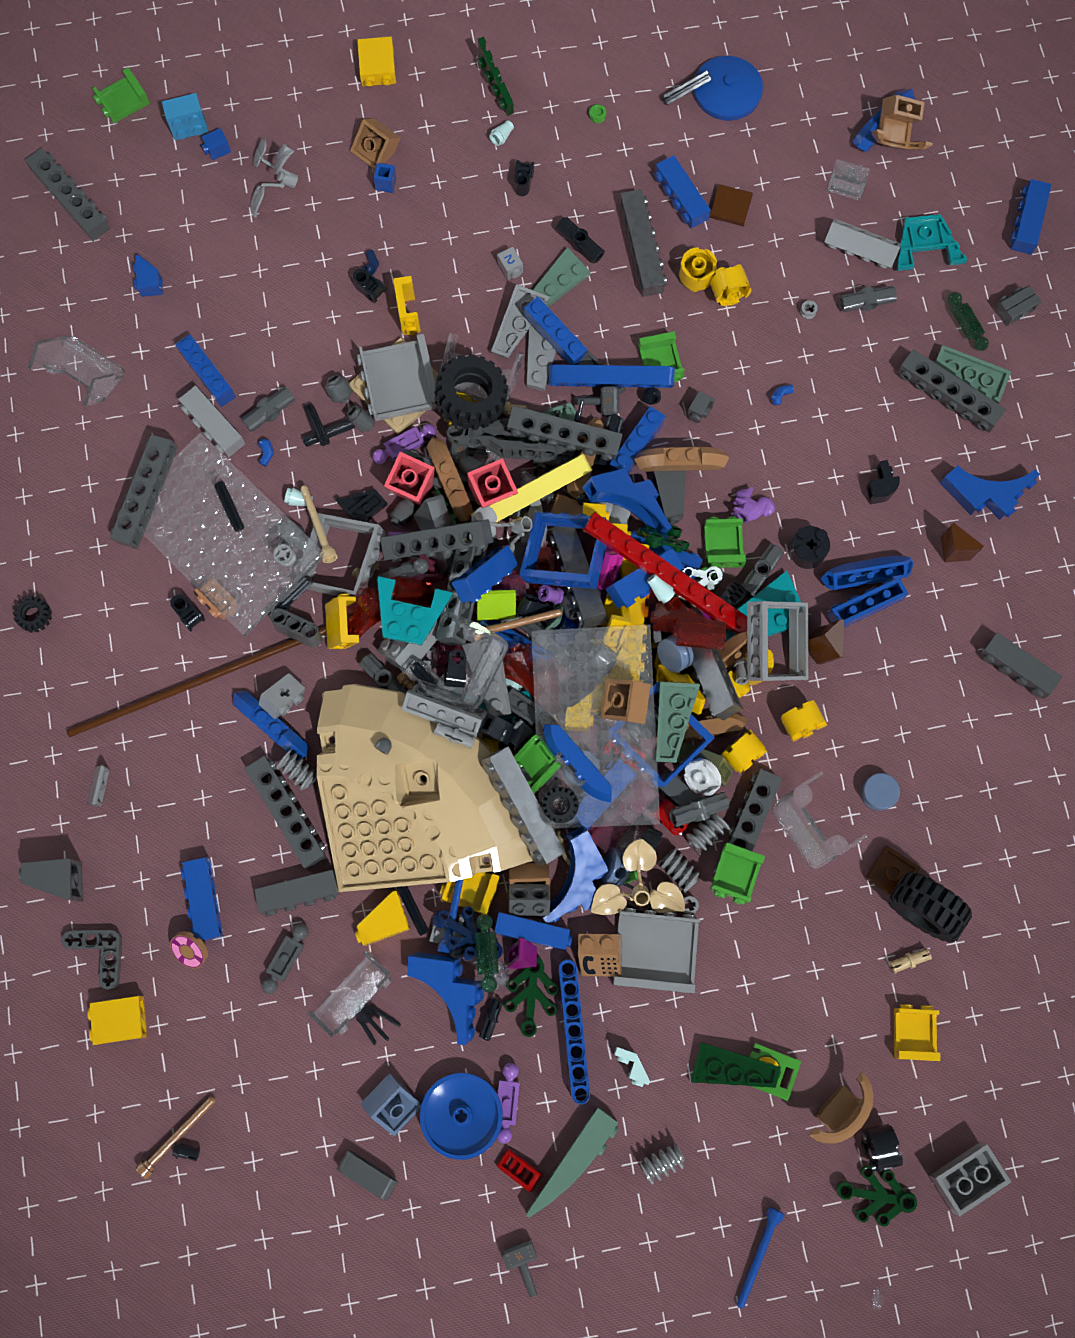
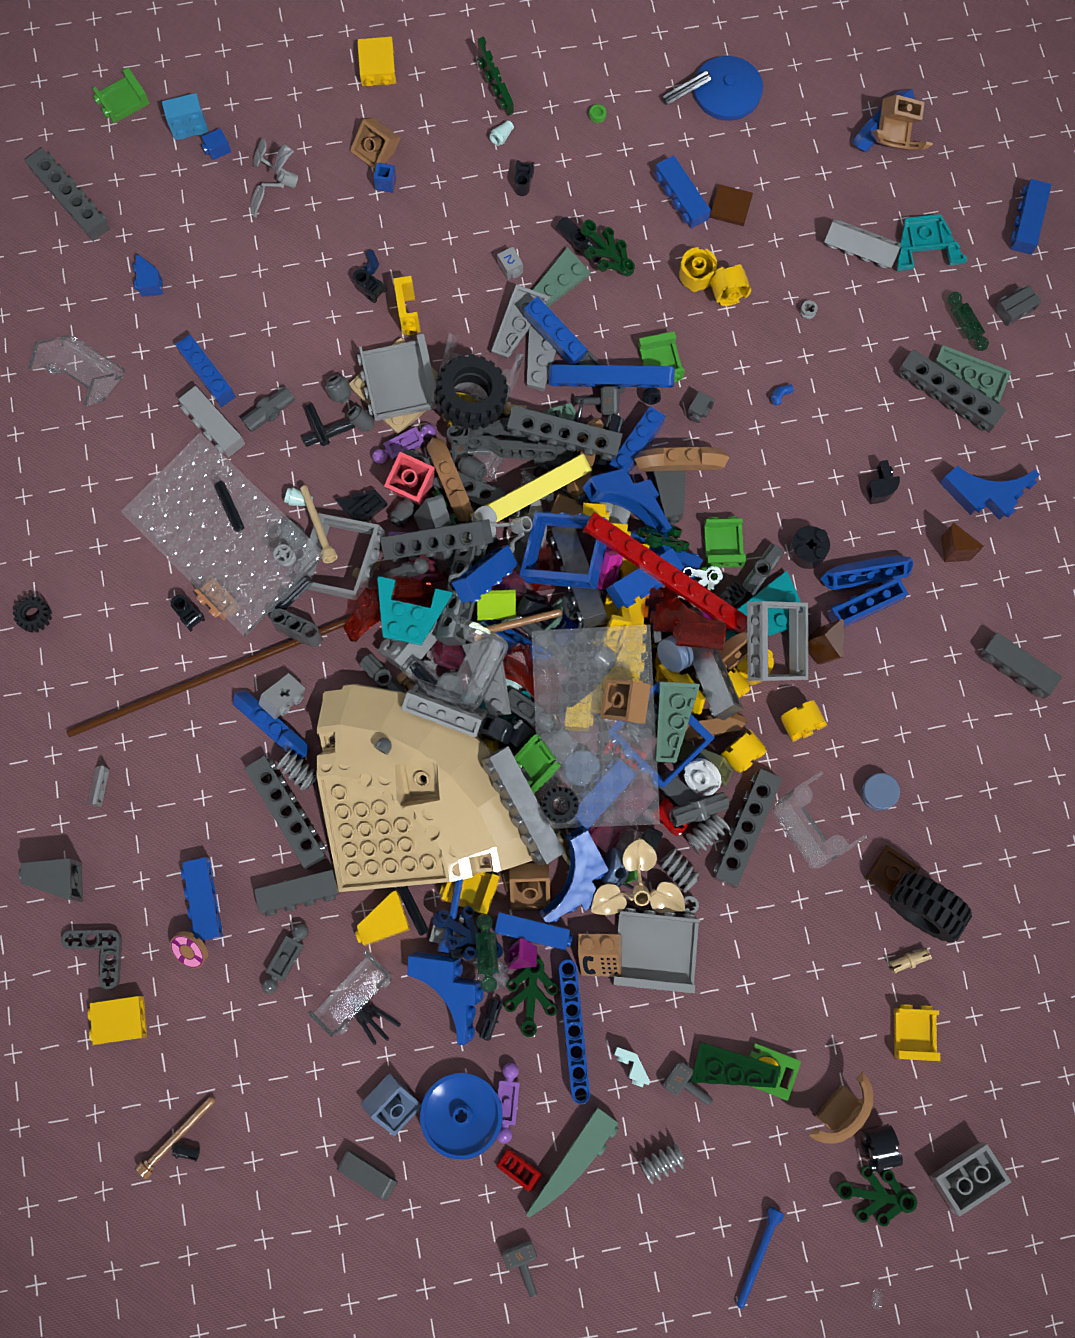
dark grey brick [110,434,178,550] -> none
blue arm [258,439,274,467] -> none
yellow panel [325,594,359,649] -> none
light grey pin [434,722,476,749] -> none
black piece [444,649,467,688] -> none
coral slope [467,458,518,509] -> none
dark grey brick [509,884,550,916] -> none
medium lavender bush [538,585,563,604] -> none
blue brick [544,724,613,802] -> none
flat silver brick [620,189,667,297] -> none
light aqua cone [647,574,675,603] -> none
bright green panel [710,843,765,905] -> none
medium lavender animal [730,487,775,524] -> none
light grey pin [734,659,748,685] -> none
clear slope [827,159,870,201] -> none
dark grey piece [839,286,897,312] -> none
none -> dark green plant [581,219,635,277]
none -> dark grey piece [663,1061,713,1106]

